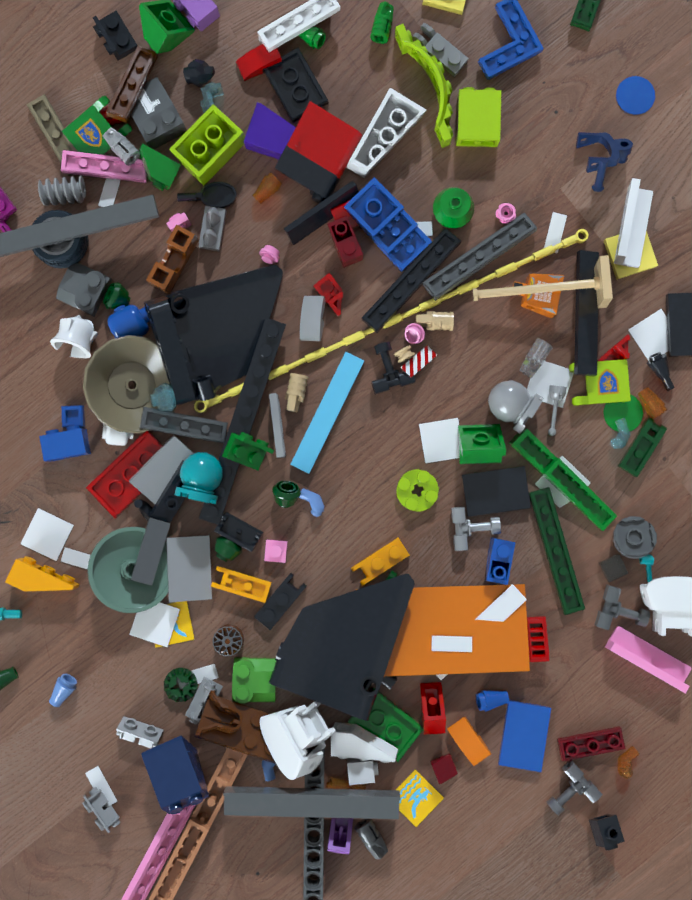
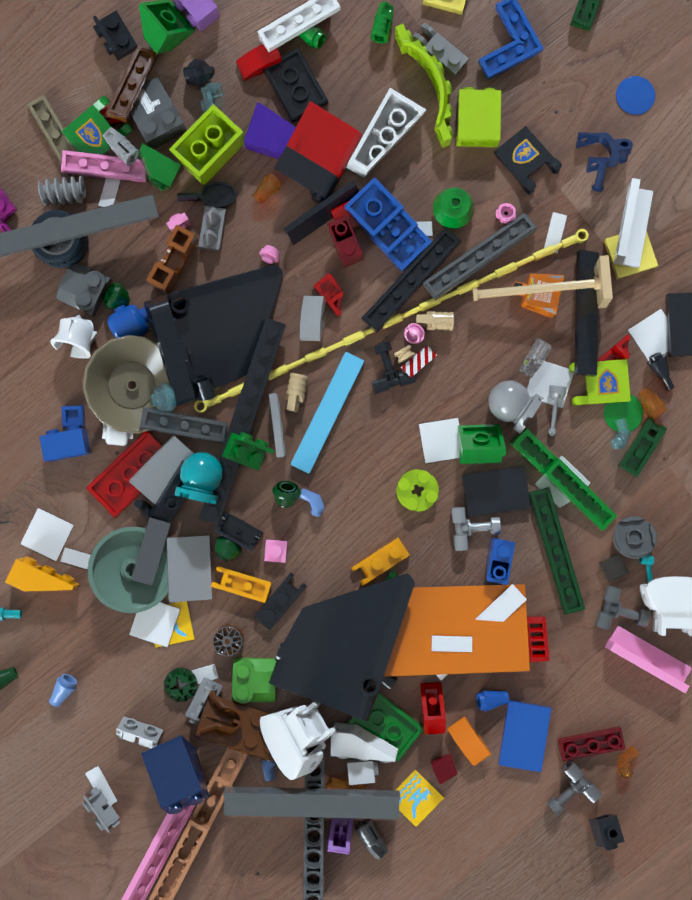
none -> black flag [494,126,562,195]

